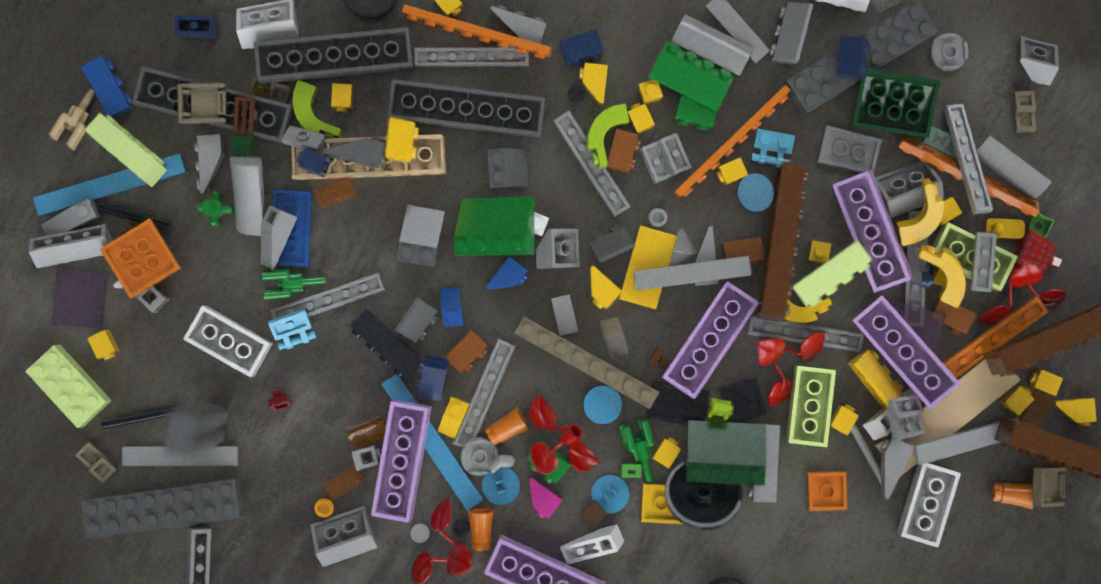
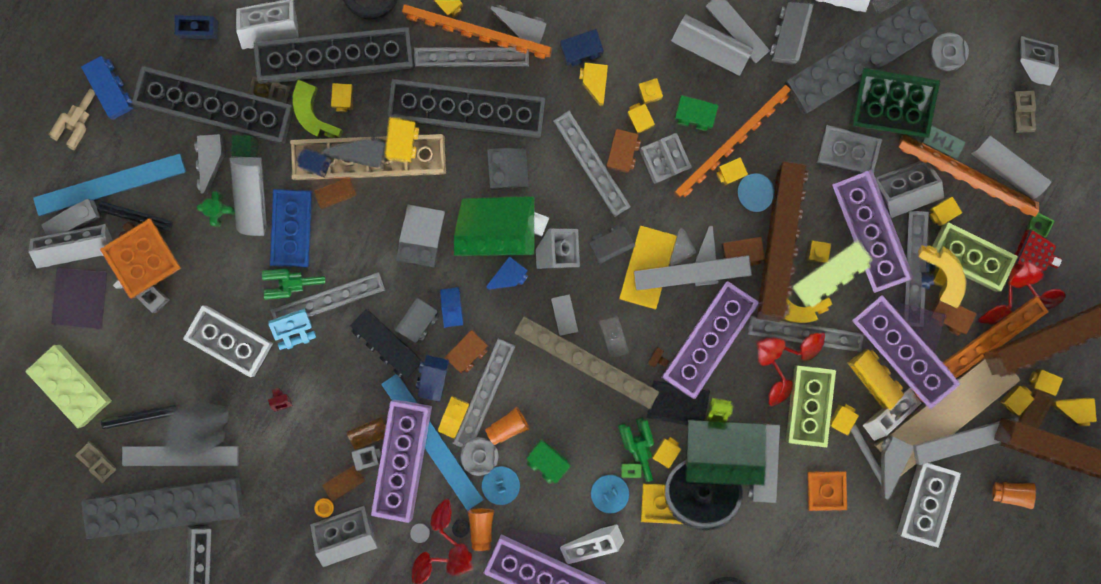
yellowish green brick [84,113,167,187] -> none
yellow brick [87,330,119,360] -> none
dark tan container [178,83,226,124] -> none
reddish brown tile [233,97,256,137] -> none
light grey slope [260,205,297,270] -> none
light grey plate [282,125,326,153] -> none
light grey arm [487,455,515,474] -> none
red plant [529,395,600,474] -> none
dark pink slope [529,476,562,519] -> none
black bush [568,85,585,103] -> none
reddish brown tile [580,500,608,528] -> none
dark azure piece [584,386,622,424] -> none
lime arch [585,103,630,170] -> none
yellow slope [590,266,622,309] -> none
green slope [648,40,735,111] -> none
light grey tile [648,208,668,227] -> none
black tile [719,377,767,423] -> none
medium azure plate [751,128,795,168] -> none
dark blue brick [836,36,871,79] -> none
light grey slope [888,395,925,441] -> none
yellow arch [896,178,944,246] -> none
light grey tile [943,104,993,214] -> none
light grey plate [970,232,997,292] -> none
yellow piece [985,218,1025,239] -> none
dark tan container [1033,467,1066,508] -> none

